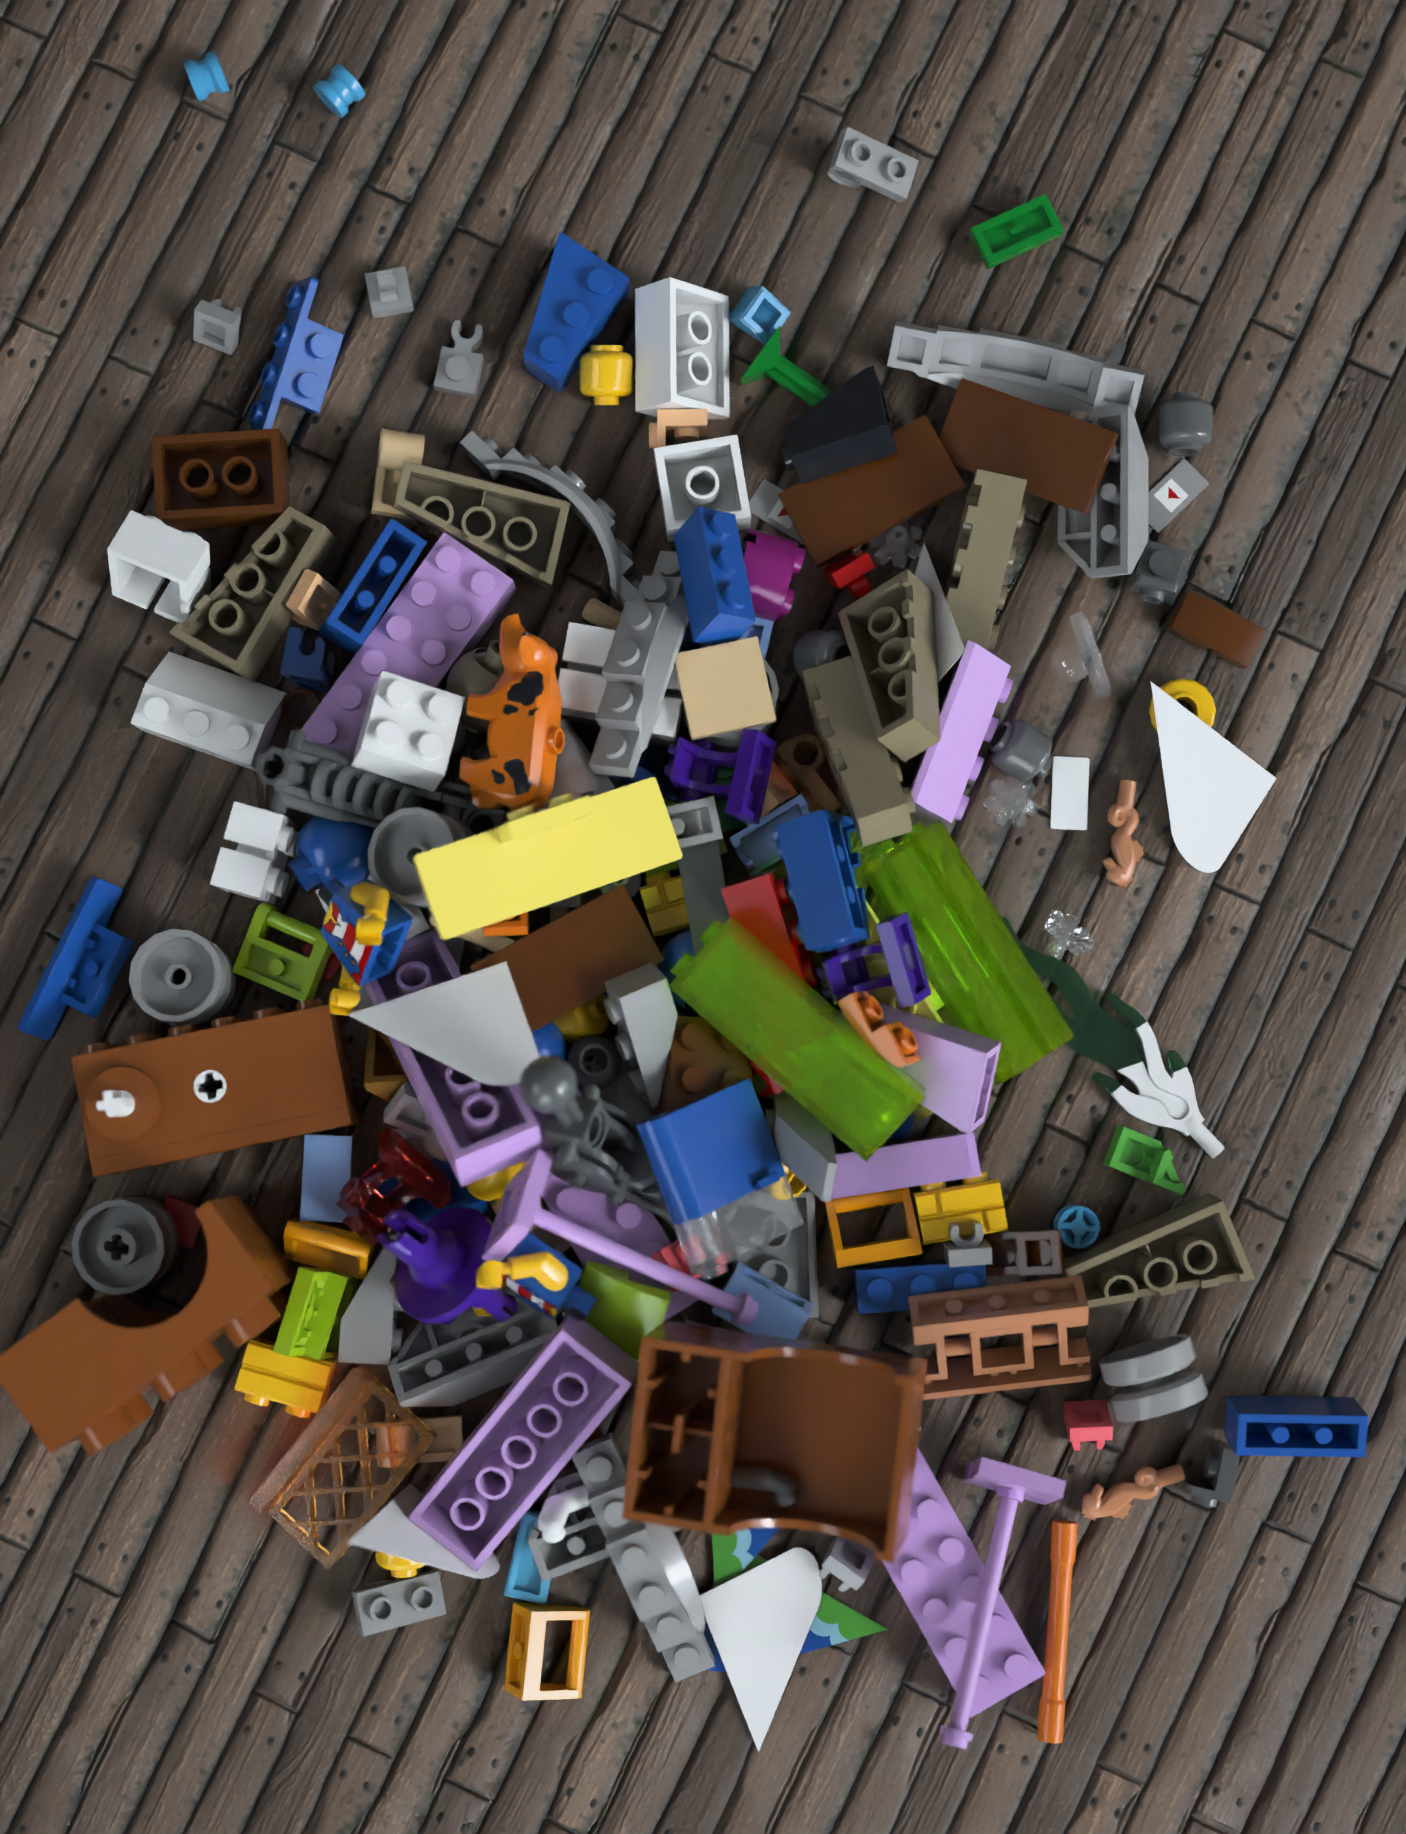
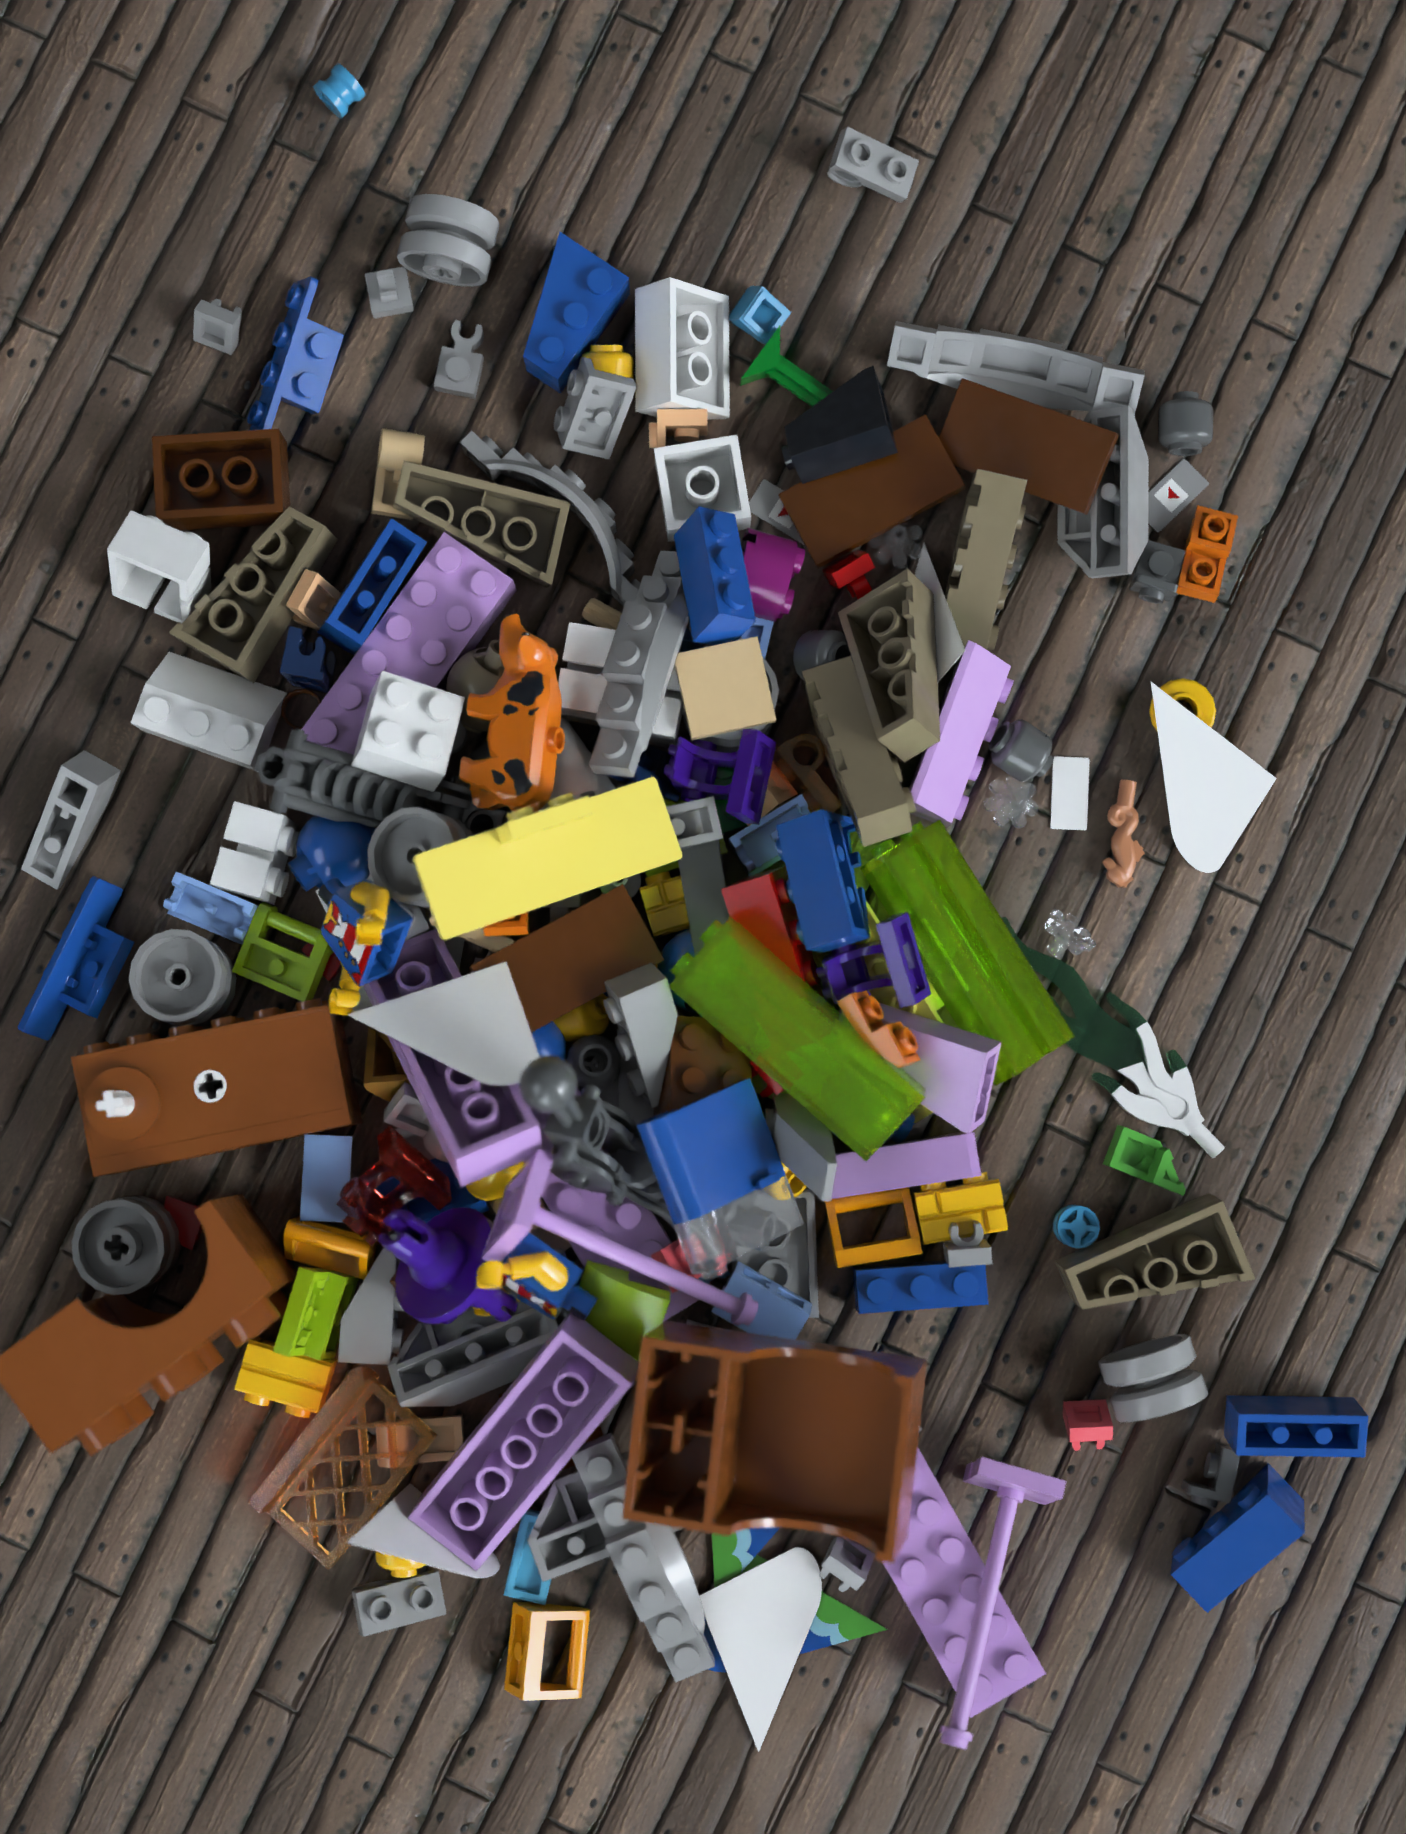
dark azure wheel [183,51,230,102] -> none
white arm [538,1485,590,1543] -> none
dark grey arm [731,1465,798,1506] -> none
nougat fence [908,1275,1092,1400] -> none
green plate [969,194,1064,270] -> none
slope [983,1229,1064,1276] -> none
orange piece [1037,1519,1078,1743] -> none
clear tile [1050,611,1112,700] -> none
nougat animal [1080,1463,1185,1521] -> none
reddish brown slope [1167,591,1266,668] -> none
none -> light grey slope [21,750,121,889]
none -> light blue hinge [163,871,258,945]
none -> light grey wheel [397,194,499,287]
none -> light grey bracket [554,357,637,459]
none -> blue wedge [1171,1463,1305,1613]
none -> orange slope [1176,505,1238,603]

